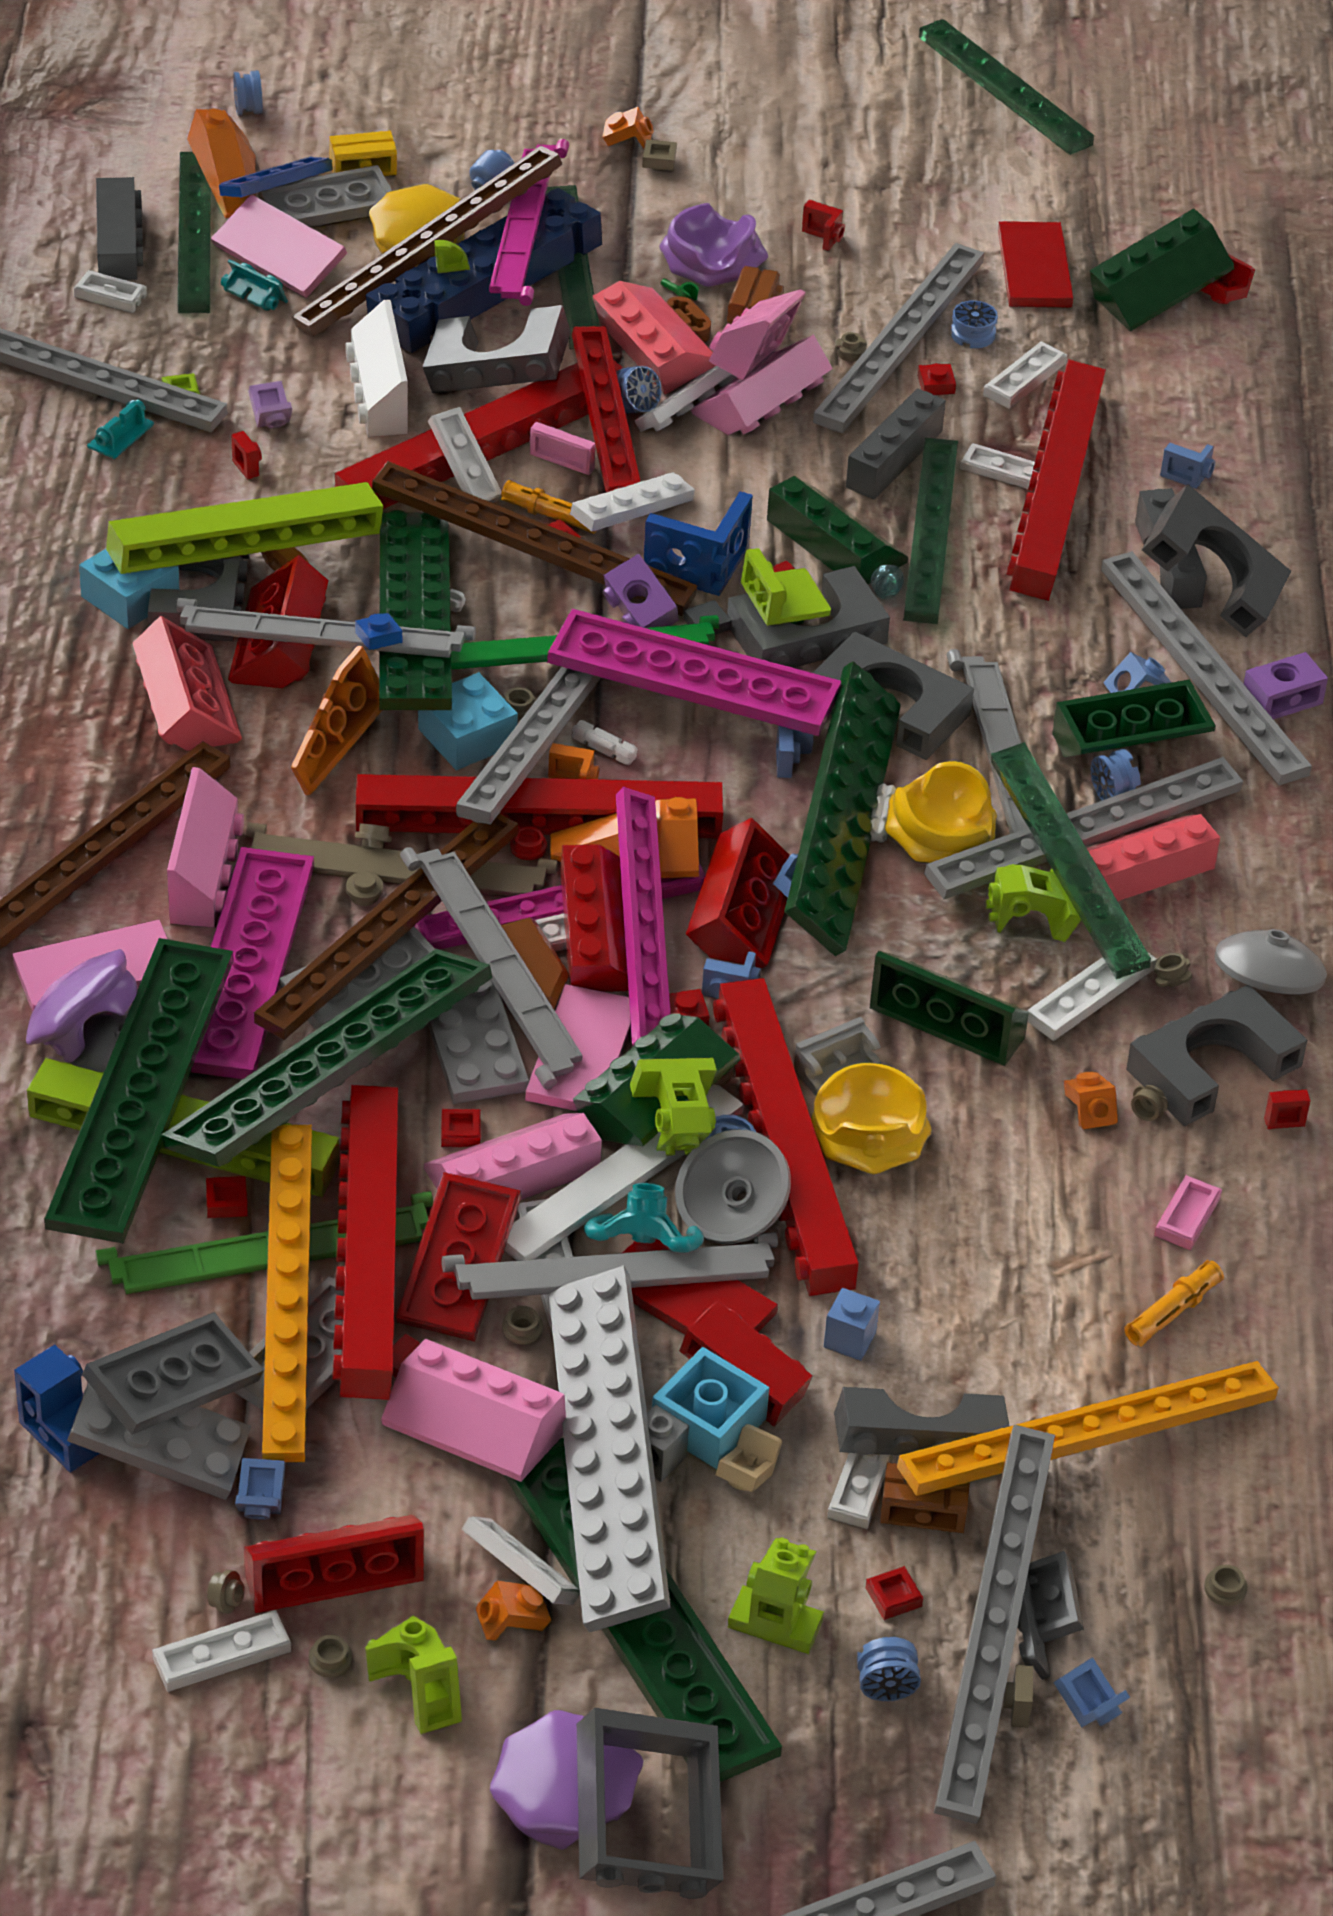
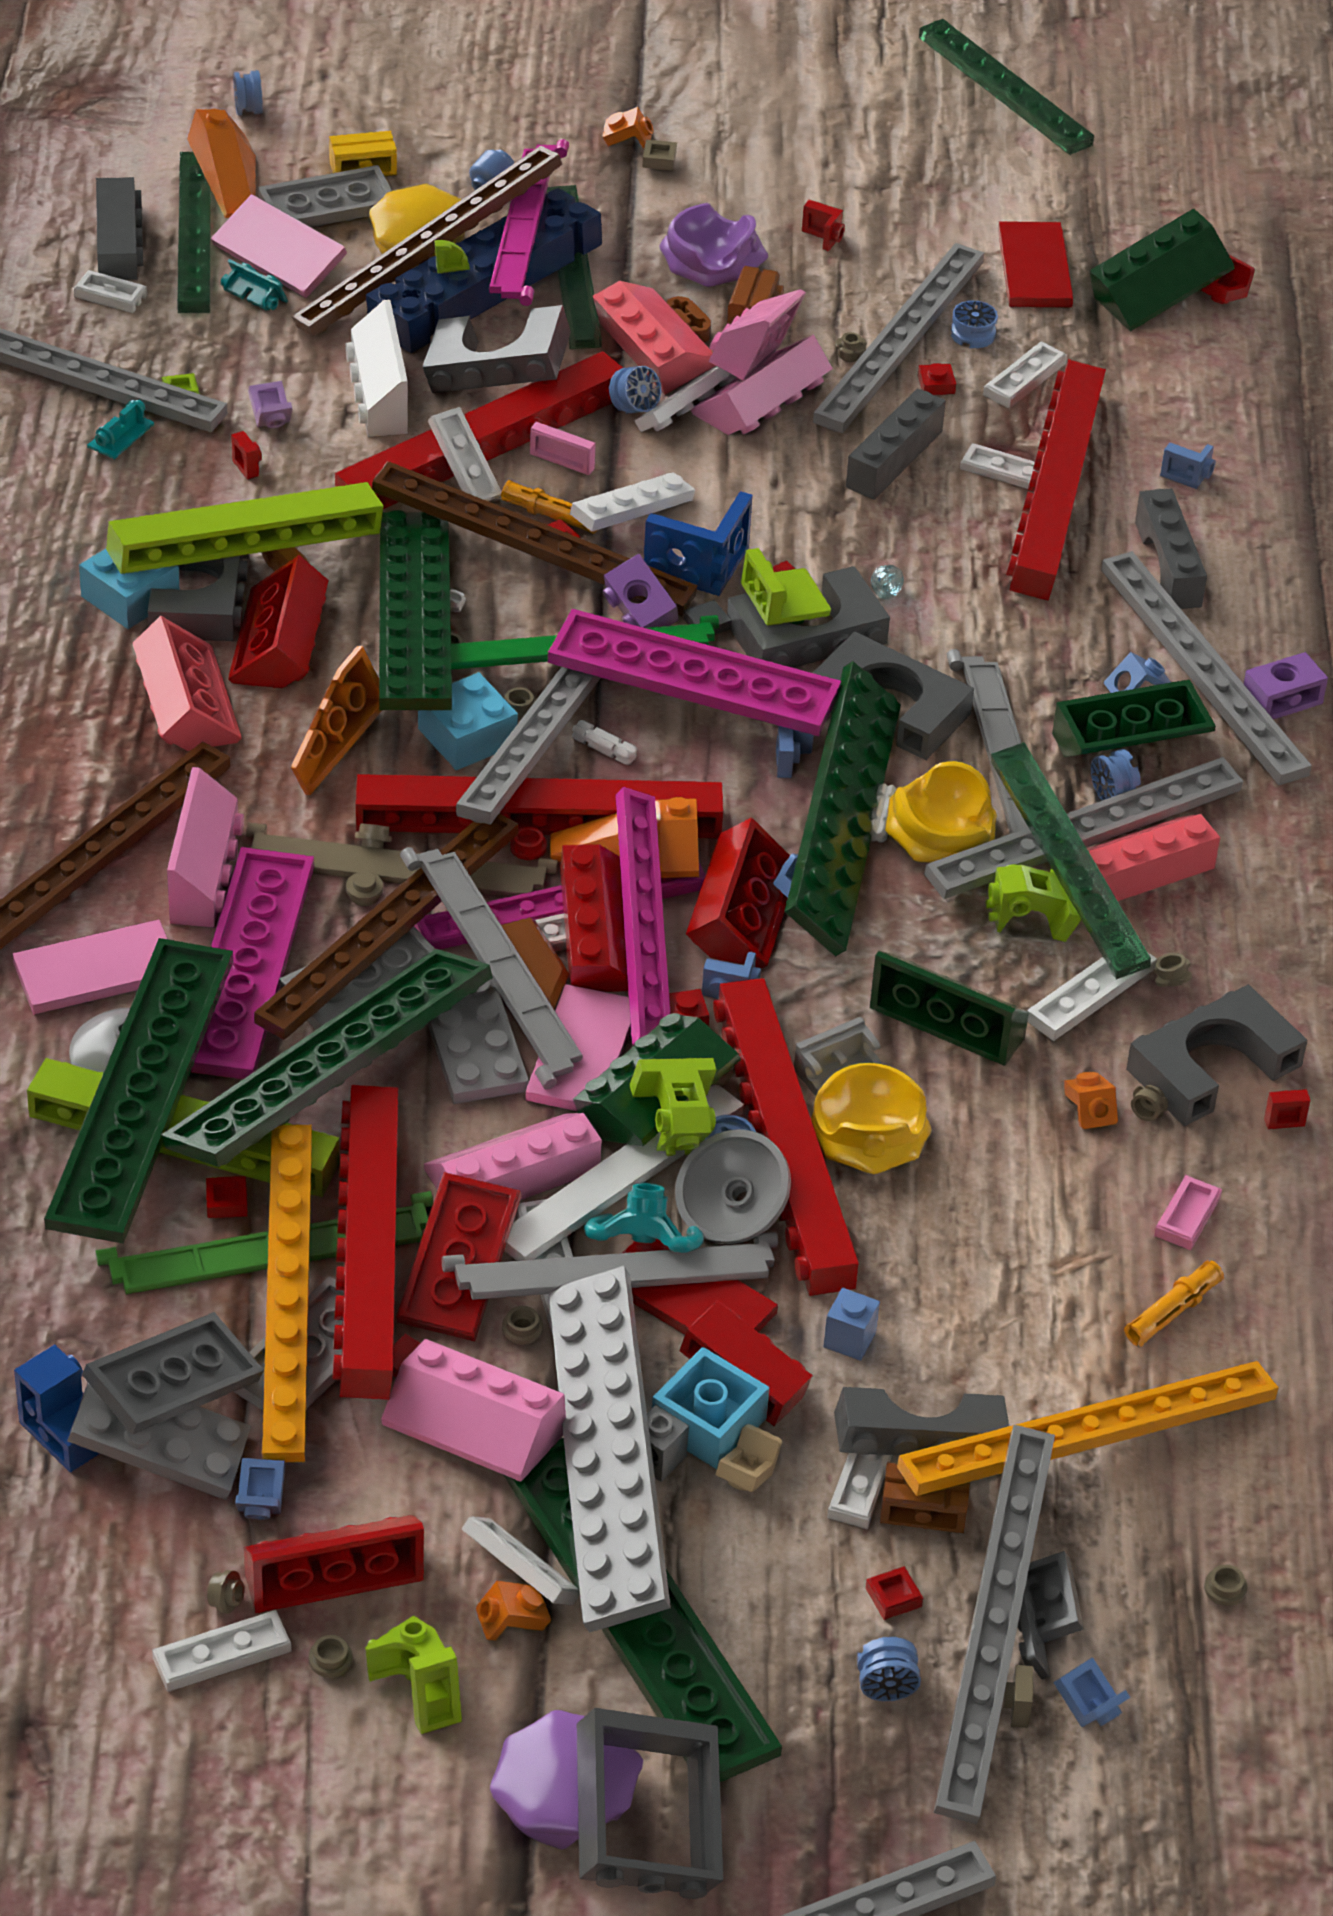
medium lavender piece [26,949,137,1063] -> none
light grey piece [177,598,476,658] -> none
blue tile [219,156,333,197] -> none
blue plate [355,613,403,650] -> none
red tile [441,1109,481,1147] -> none
orange bracket [548,743,600,779] -> none
red plate [572,326,641,492] -> none
green hand [660,278,699,301] -> none
lime tile [727,1537,824,1654] -> none
dark green slope [767,476,909,585] -> none
clear green plate [903,437,958,624] -> none
dark grey arch [1142,484,1291,637] -> none
light grey dish [1214,929,1327,994] -> none

